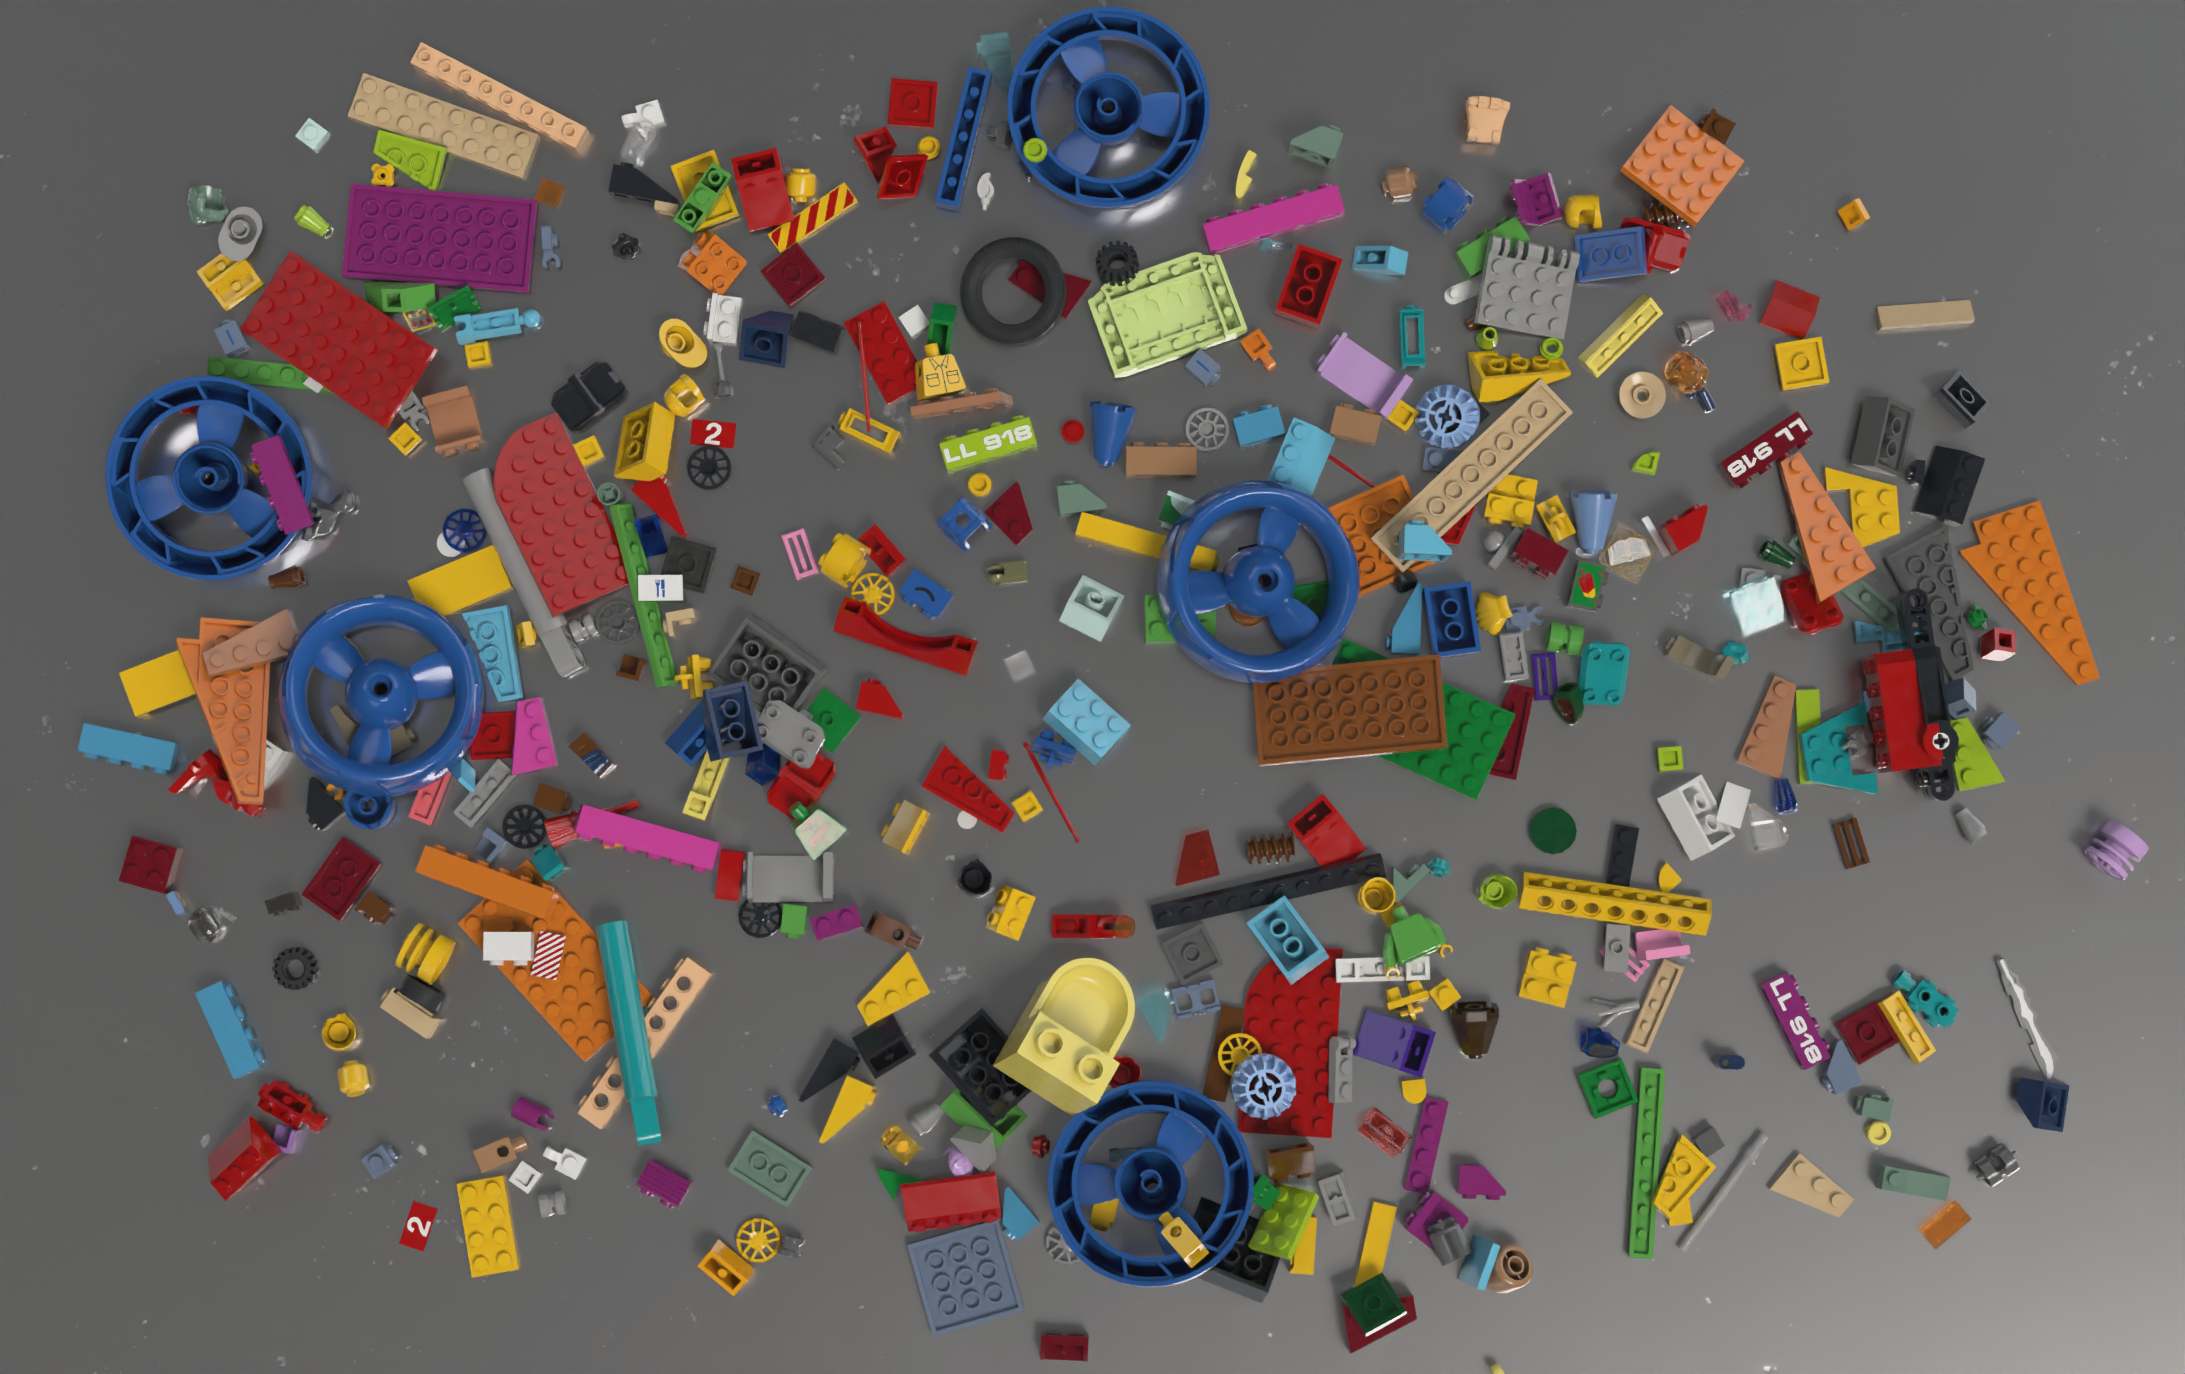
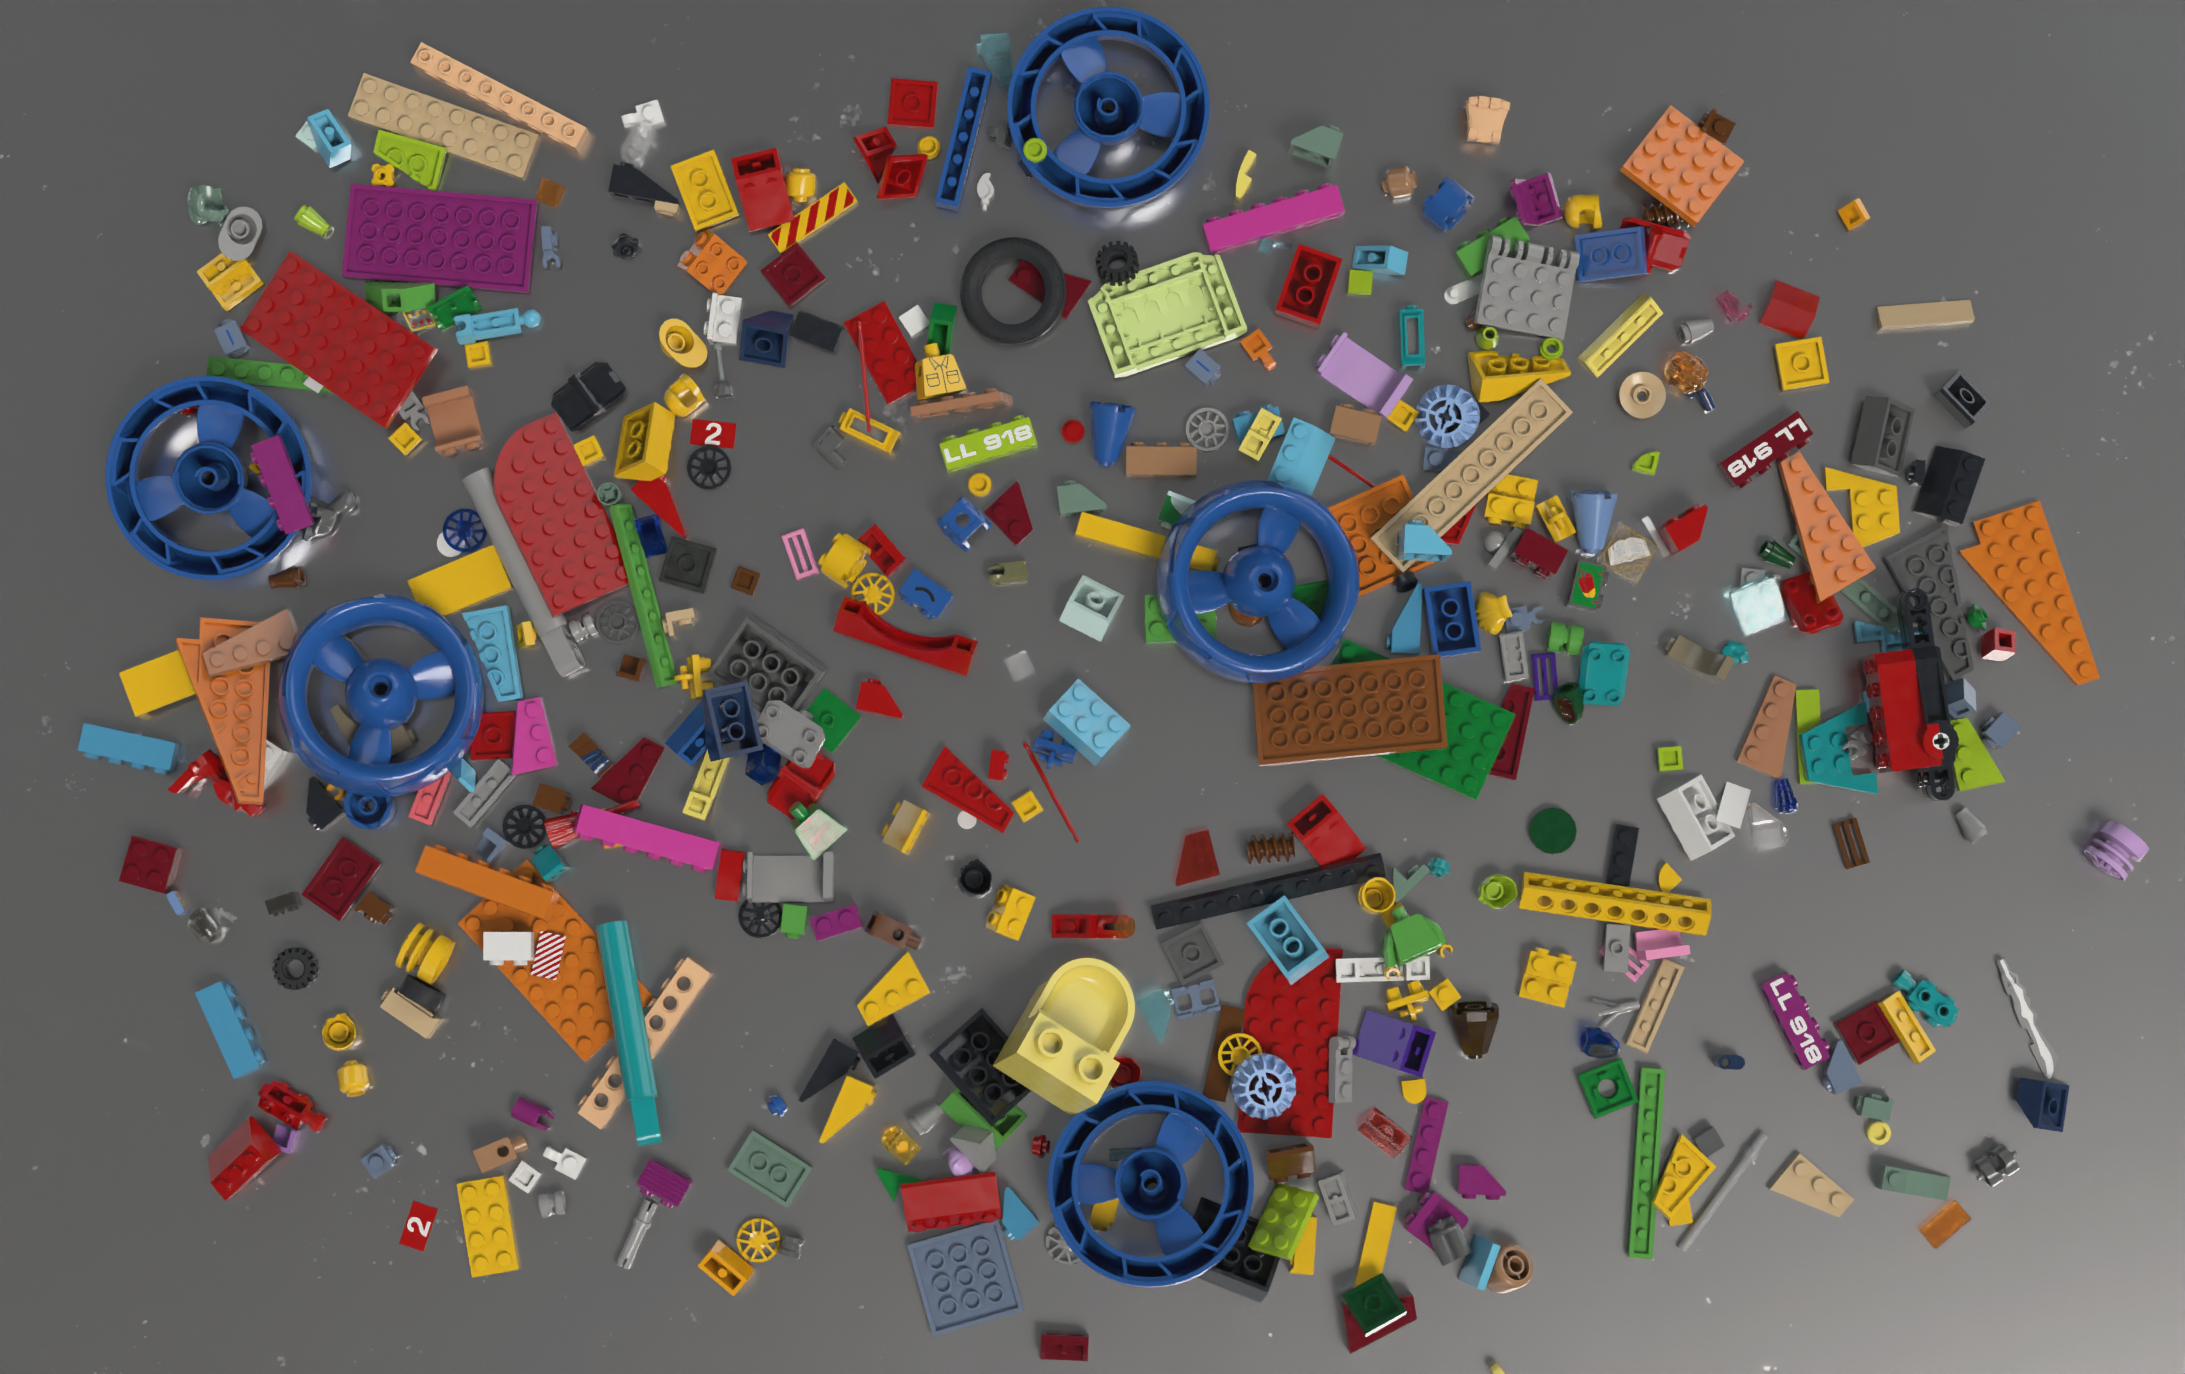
white sticker [638,575,683,601] -> none
bright green slope [673,162,732,234] -> none
yellow torso [1157,1212,1209,1268] -> none
green slope [1253,1174,1280,1210] -> none
none -> medium azure slope [307,109,351,168]
none -> dark red wing [590,737,666,811]
none -> light grey pin [615,1198,658,1269]
none -> light yellow slope [1238,407,1282,461]
none -> lime tile [1348,269,1373,296]

